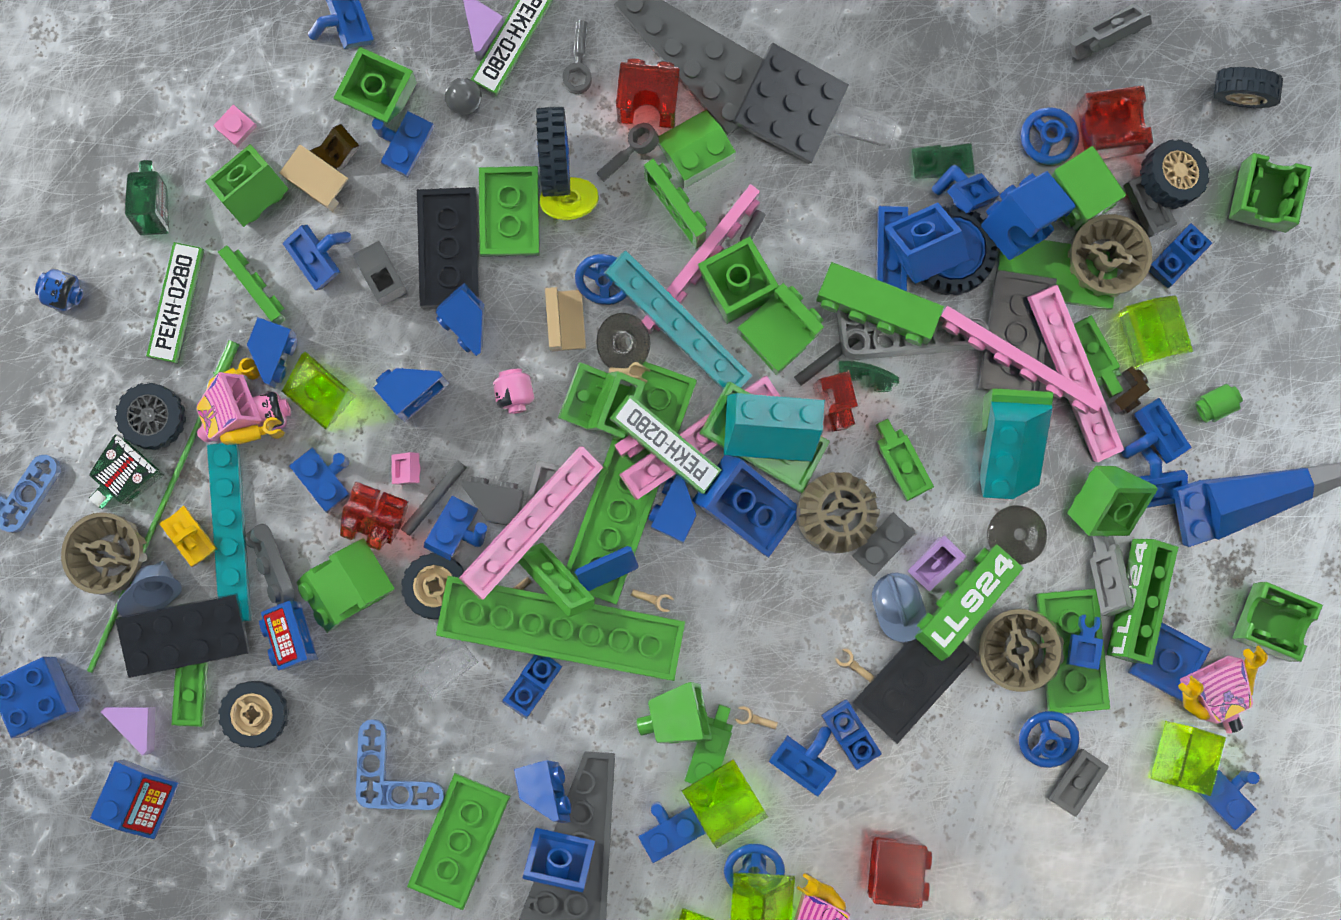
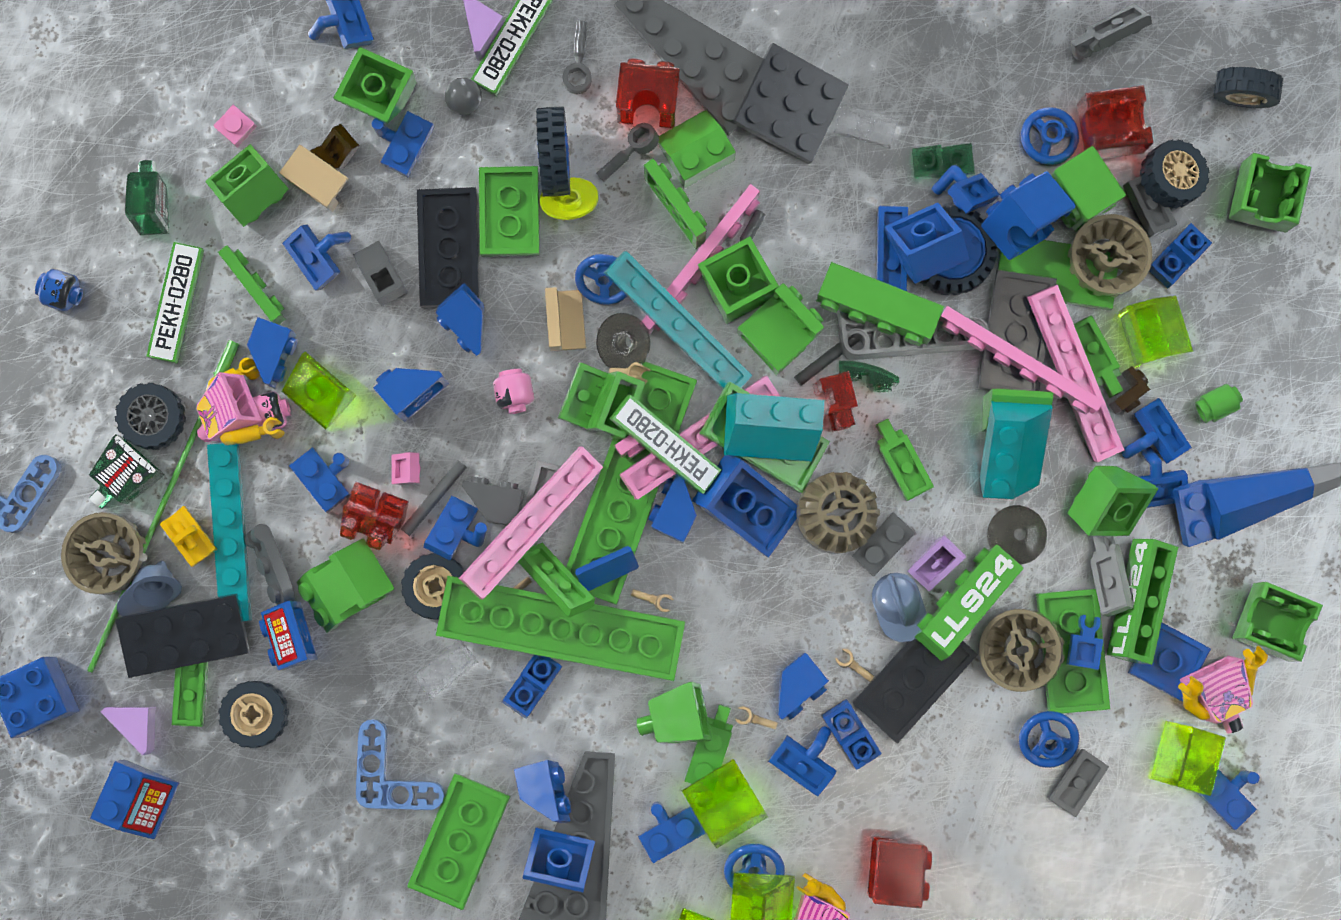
none -> blue slope [777,653,829,720]

